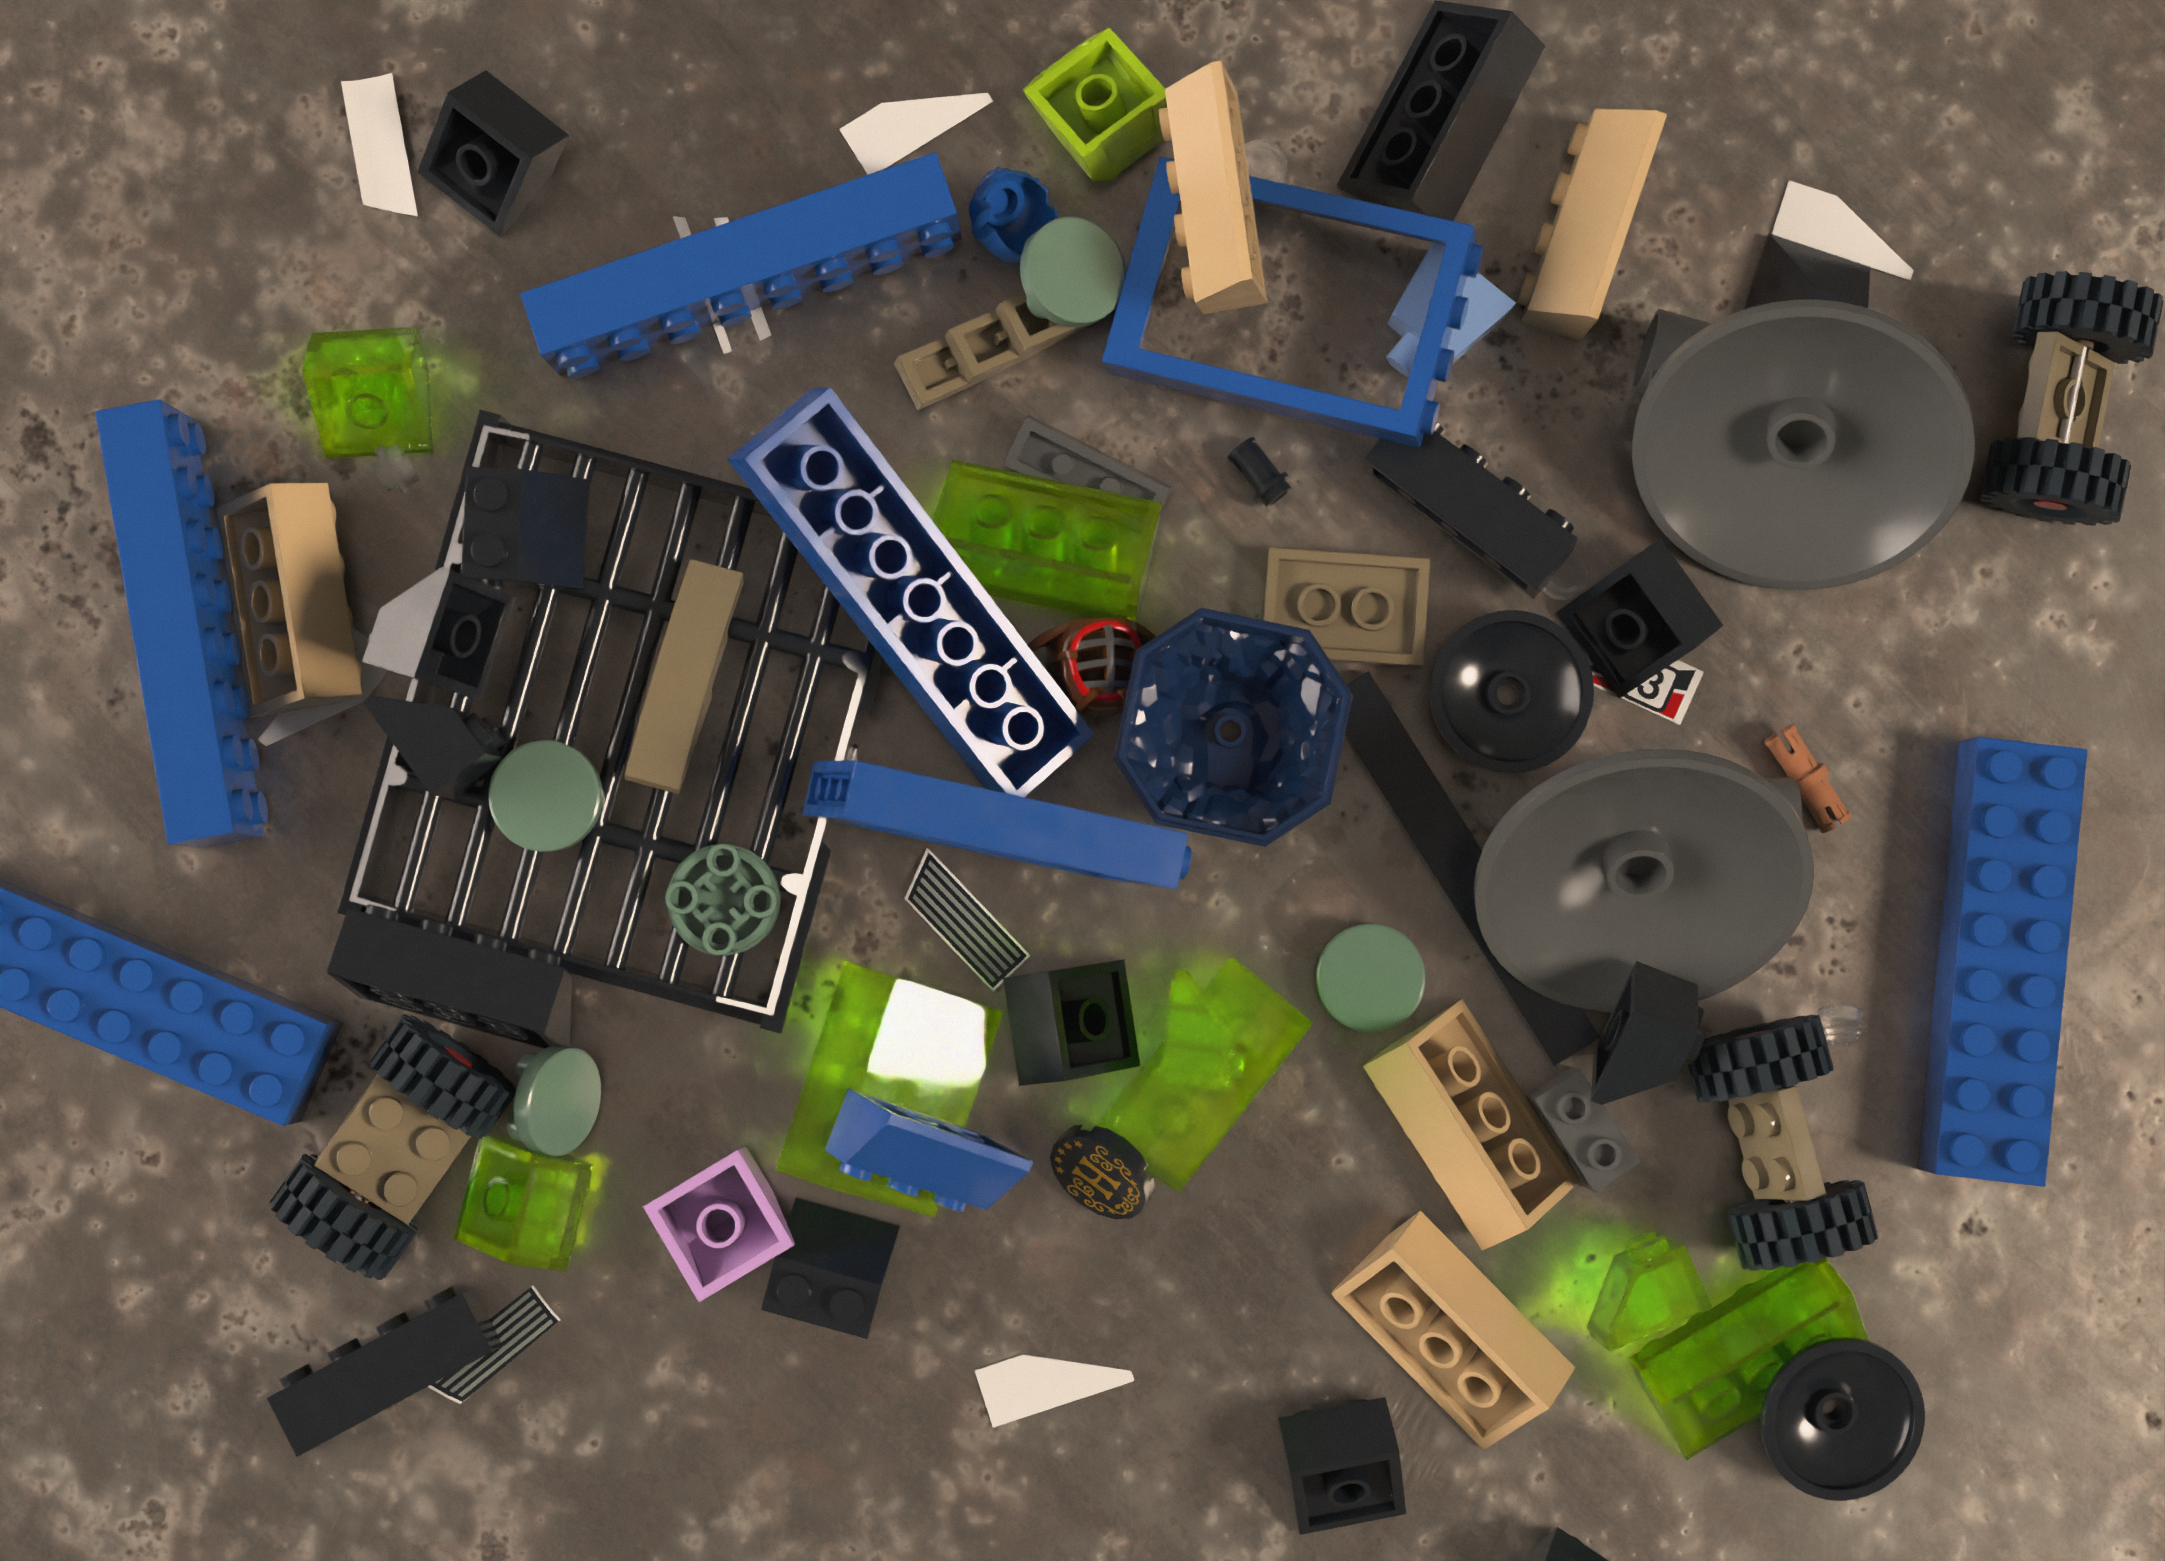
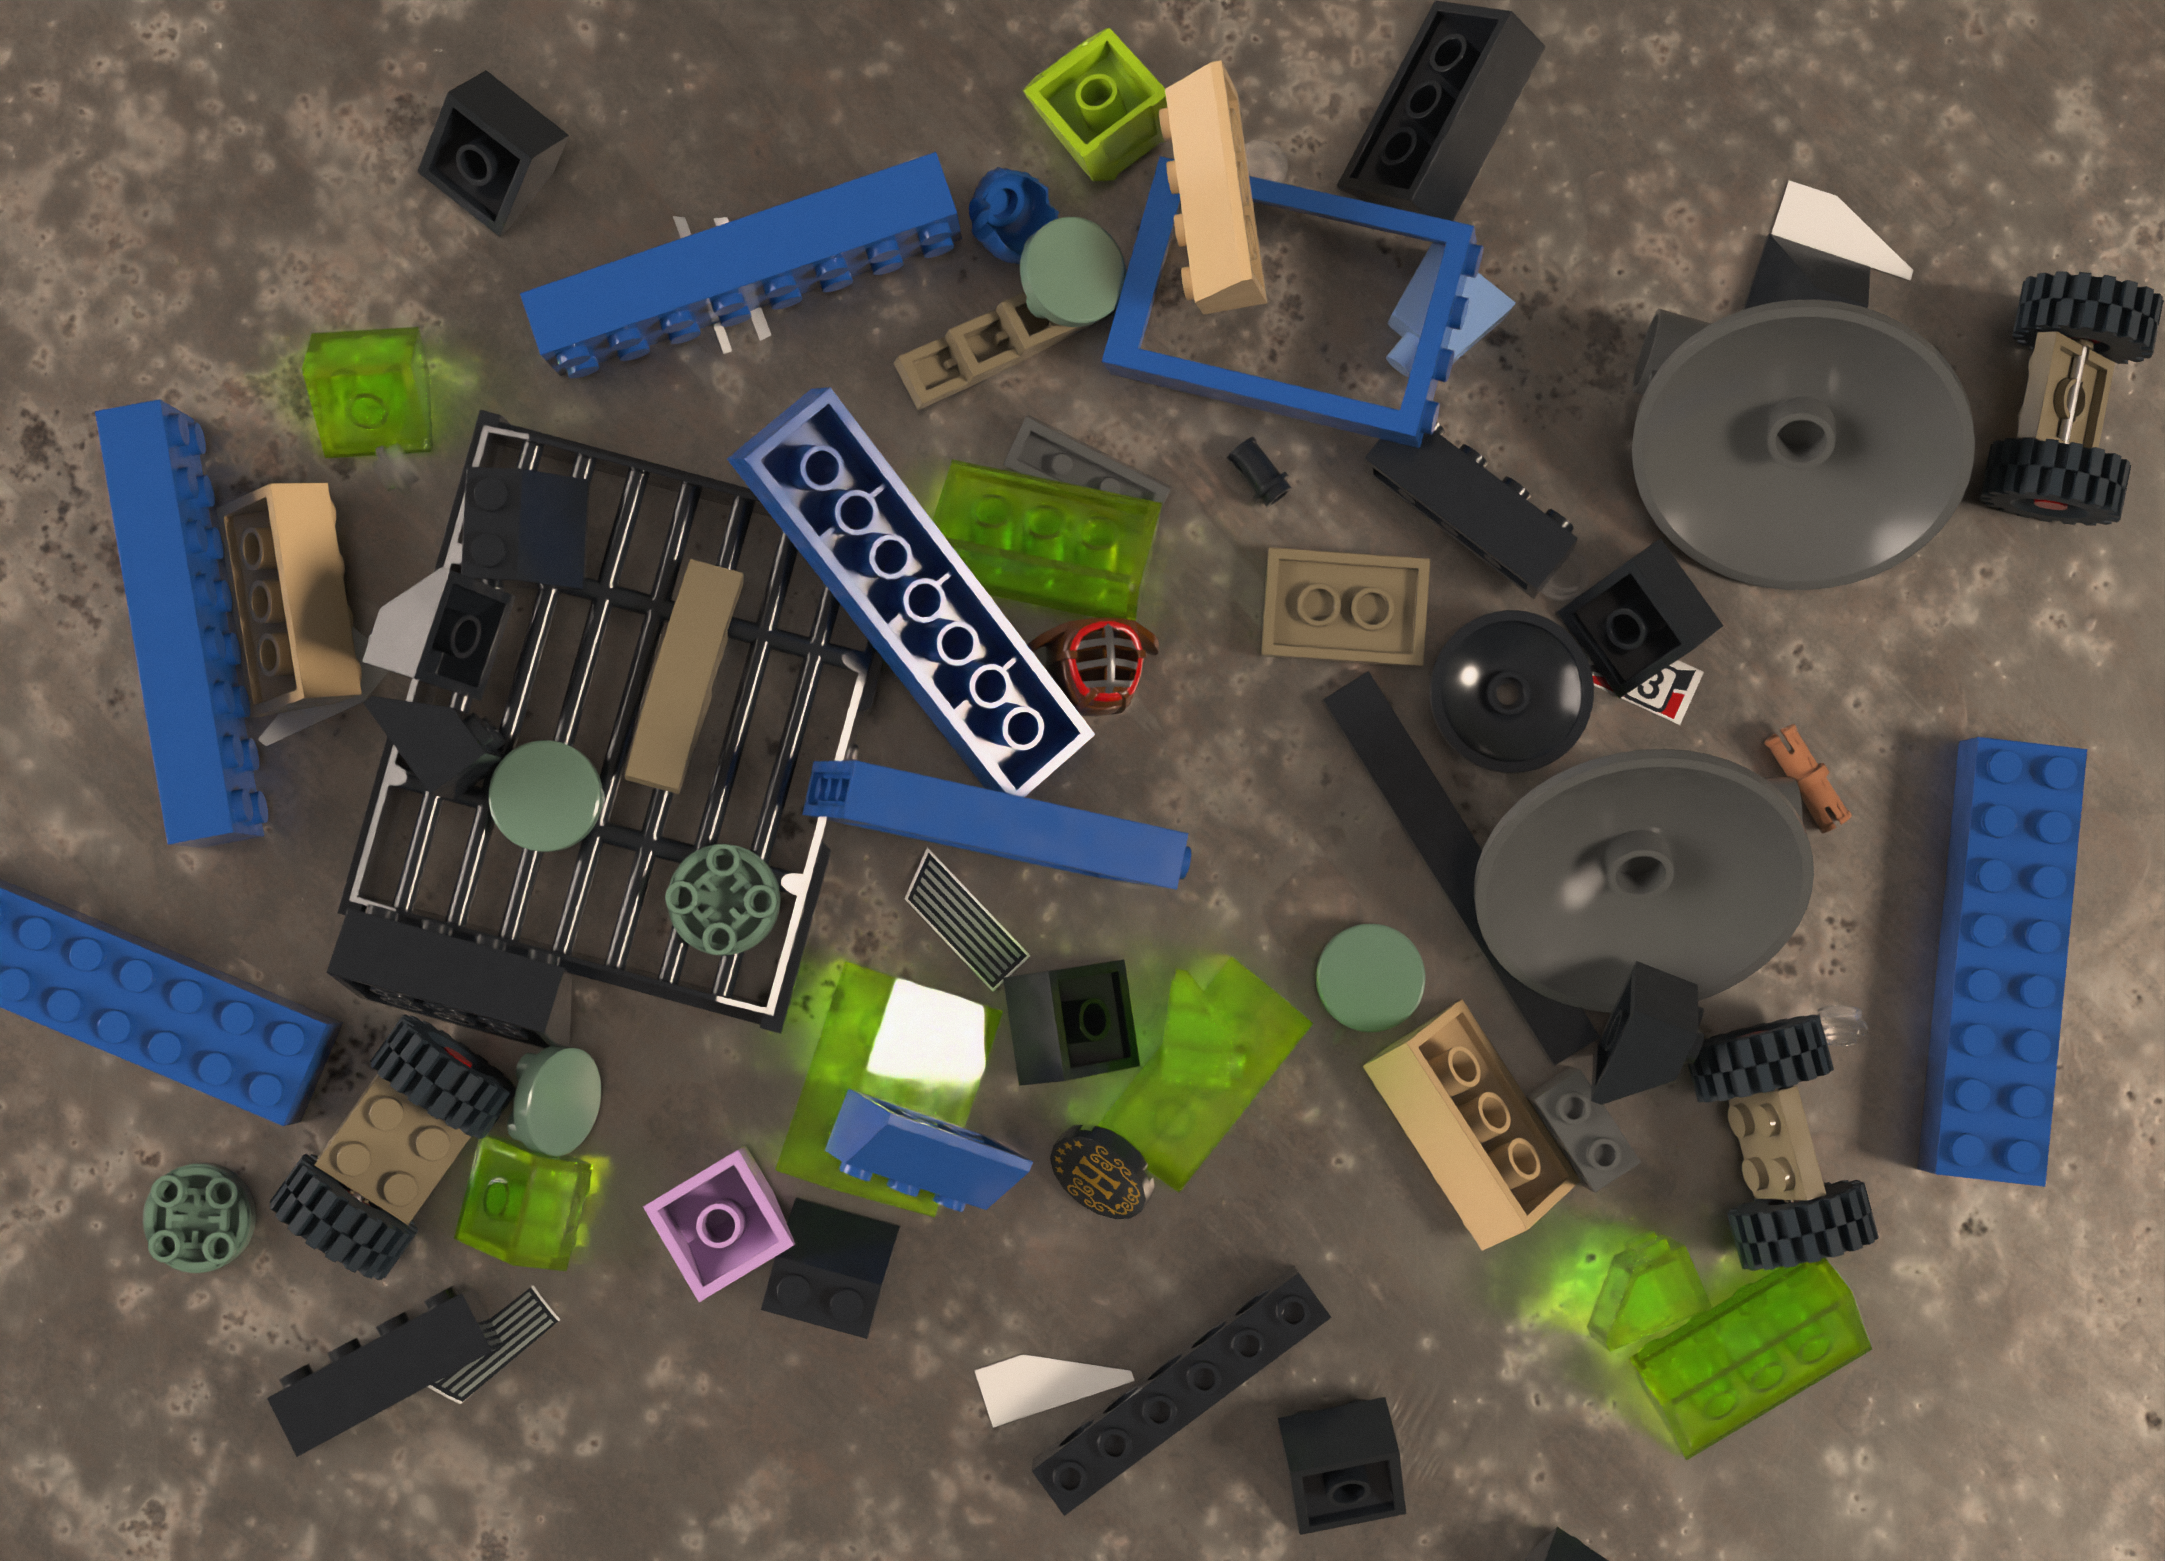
white sticker [341,73,418,216] -> none
white sticker [839,93,993,175] -> none
dark blue rock [1113,608,1353,847] -> none
tan slope [1331,1210,1576,1450] -> none
tan slope [1516,108,1667,342] -> none
black dish [1760,1337,1925,1501] -> none
none -> sand green tile [143,1163,256,1273]
none -> black brick [1032,1266,1332,1516]

